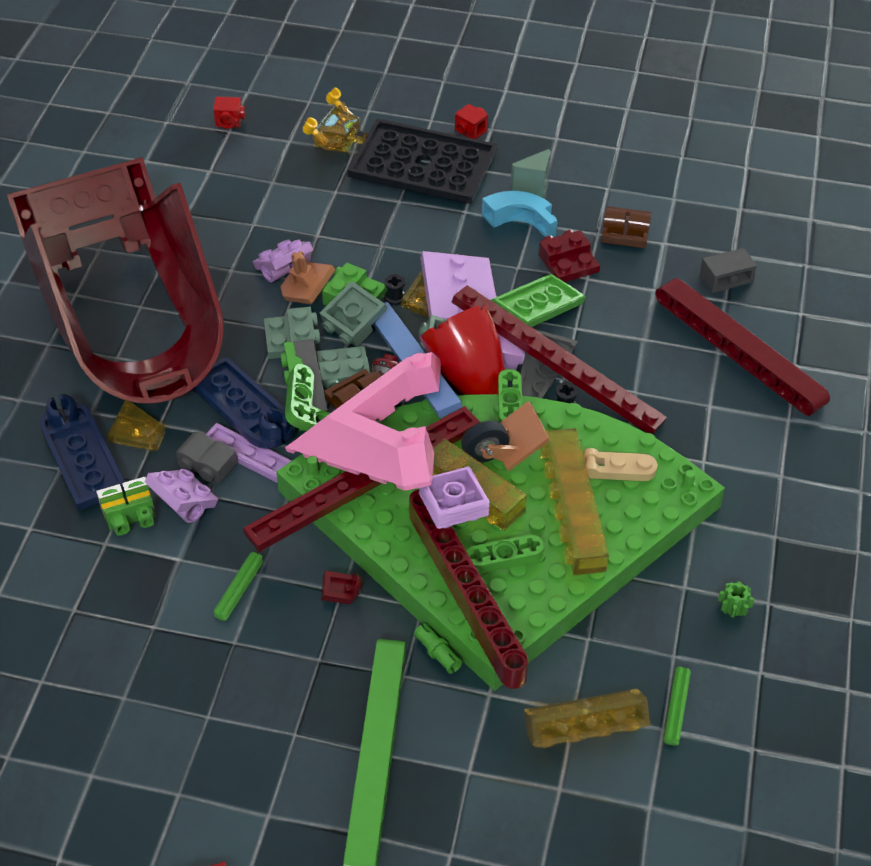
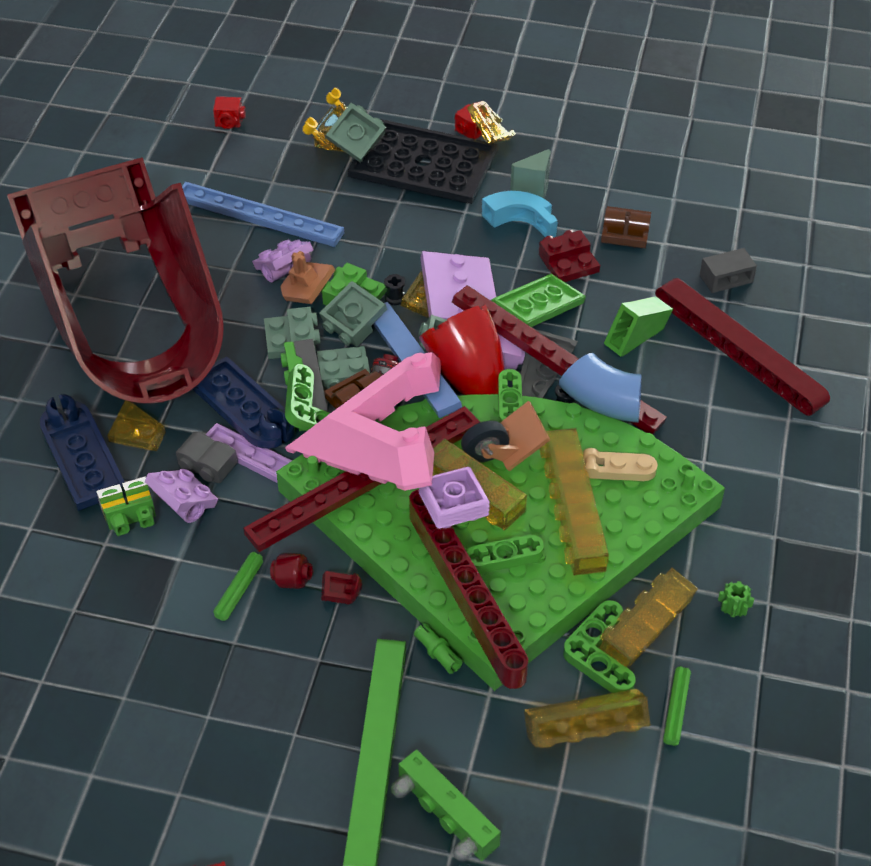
none -> medium blue tile [182,182,344,247]
none -> dark red head [270,553,313,589]
none -> sand green plate [325,103,386,163]
none -> bright green piece [391,749,501,862]
none -> clear yellow wing [467,101,516,144]
none -> medium blue brick [559,353,642,423]
none -> bright green beam [563,600,636,697]
none -> clear yellow brick [599,568,698,668]
none -> bright green slope [604,296,673,357]

